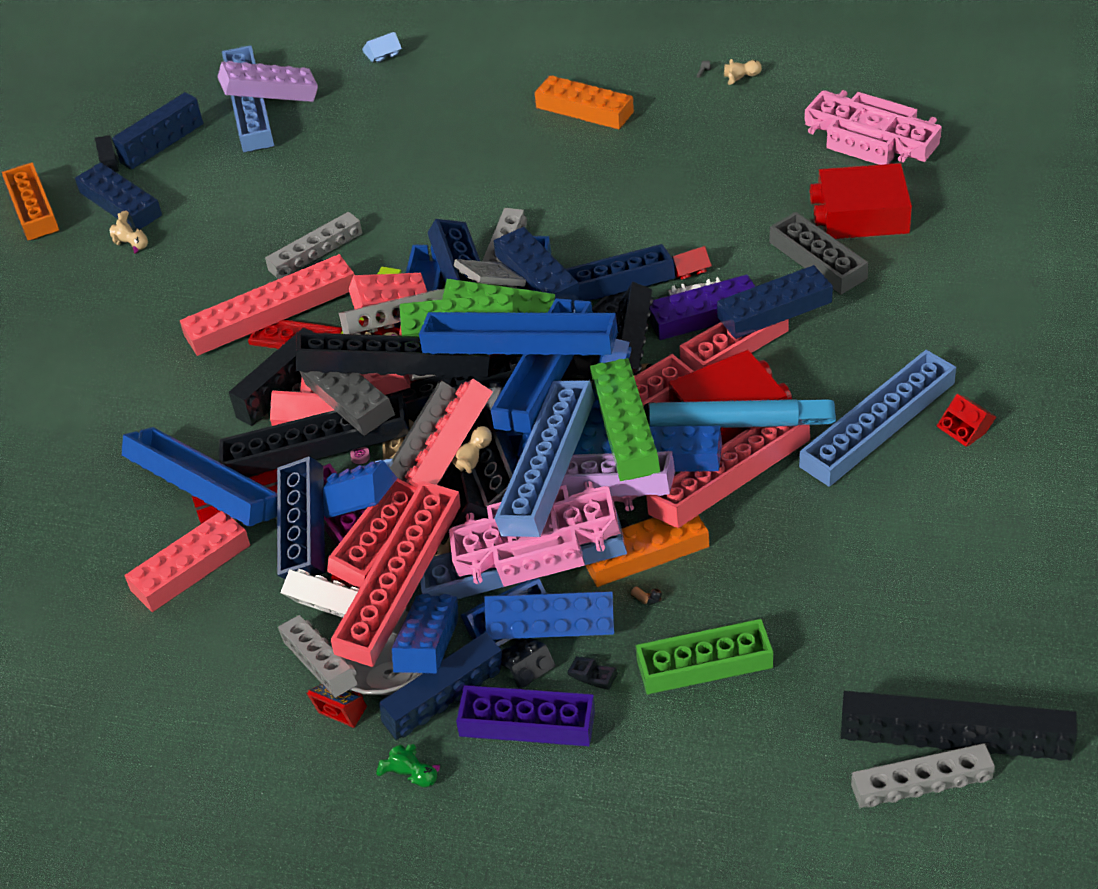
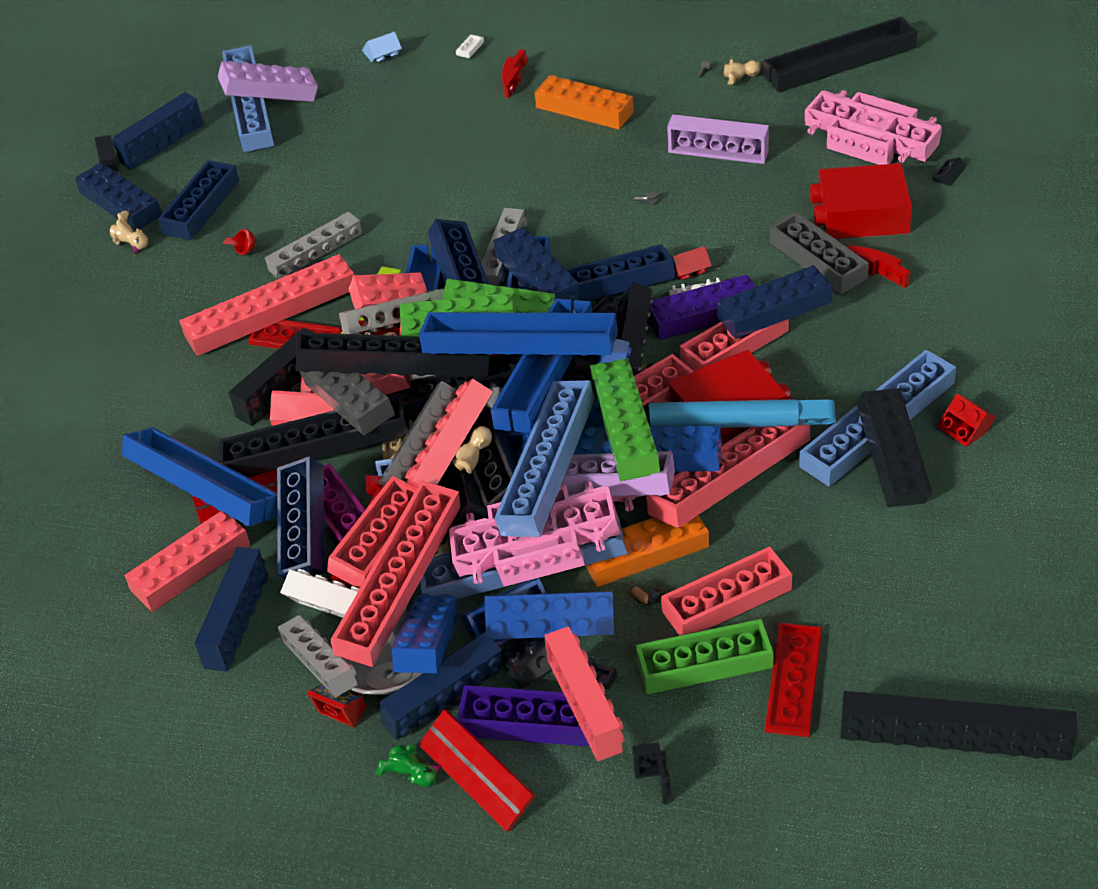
orange brick [2,162,59,241] -> none
blue slope [323,460,397,518] -> none
bright pink tile [350,447,370,464] -> none
light grey plate [454,259,526,288] -> none
light grey brick [851,743,995,808] -> none
none -> dark blue brick [158,160,240,240]
none -> dark blue brick [195,547,268,672]
none -> red hat [222,229,257,255]
none -> red tile [419,710,536,831]
none -> white plate [456,35,484,58]
none -> red slope [502,49,528,98]
none -> coral brick [544,626,624,762]
none -> black bracket [632,743,671,805]
none -> dark grey hand [634,192,659,205]
none -> coral brick [661,547,792,636]
none -> lavender brick [667,115,769,164]
none -> black piece [763,16,917,92]
none -> red tile [765,623,822,737]
none -> red slope [847,246,911,288]
none -> black brick [856,388,933,507]
none -> black slope [932,158,965,186]

